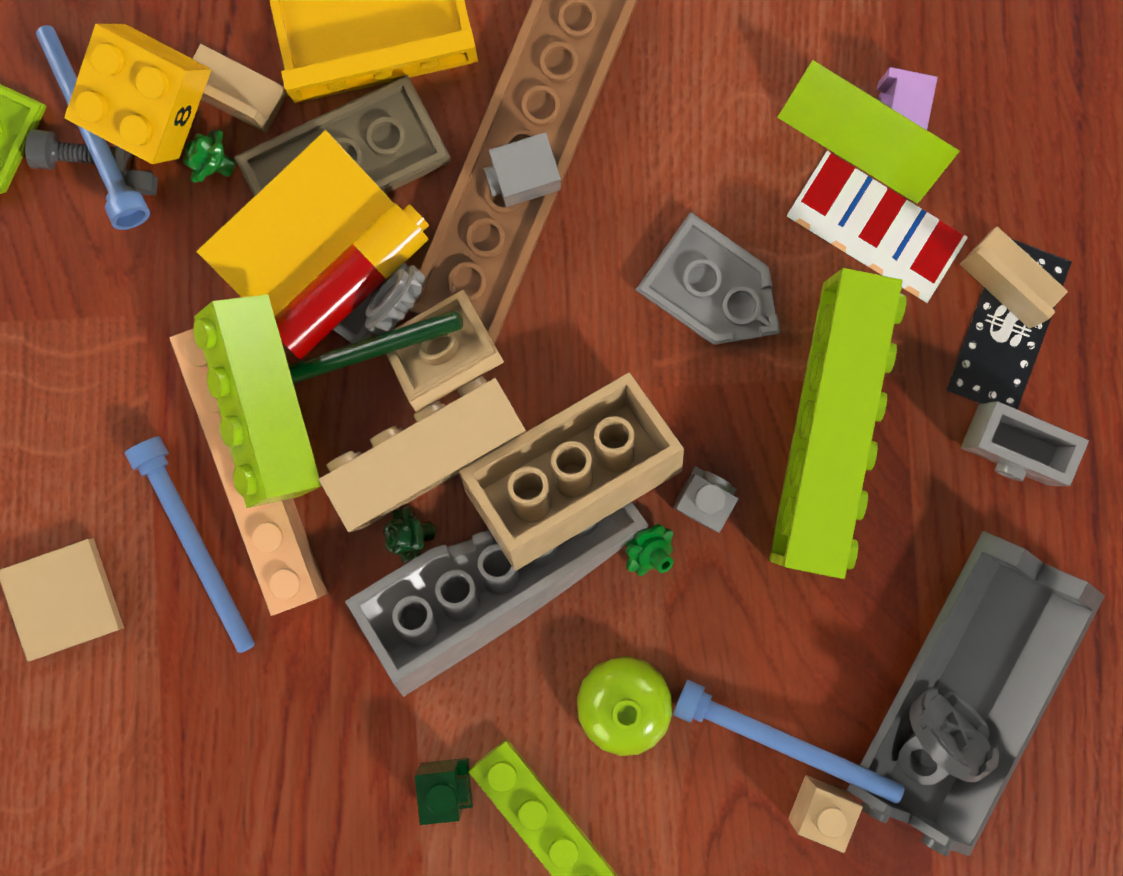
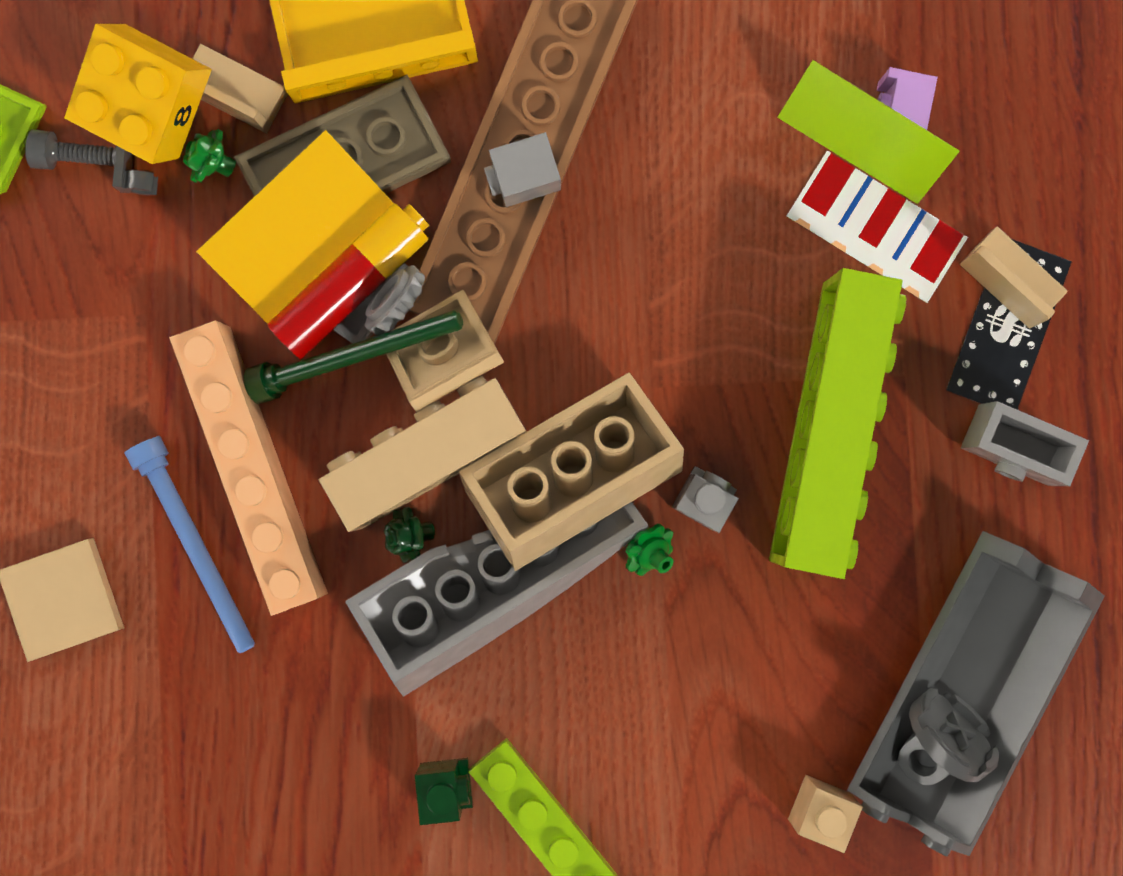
medium blue piece [36,25,150,230] -> none
lime brick [193,294,322,509] -> none
lime cylinder [577,656,673,756] -> none
light grey tile [635,212,781,345] -> none
medium blue piece [673,679,904,803] -> none

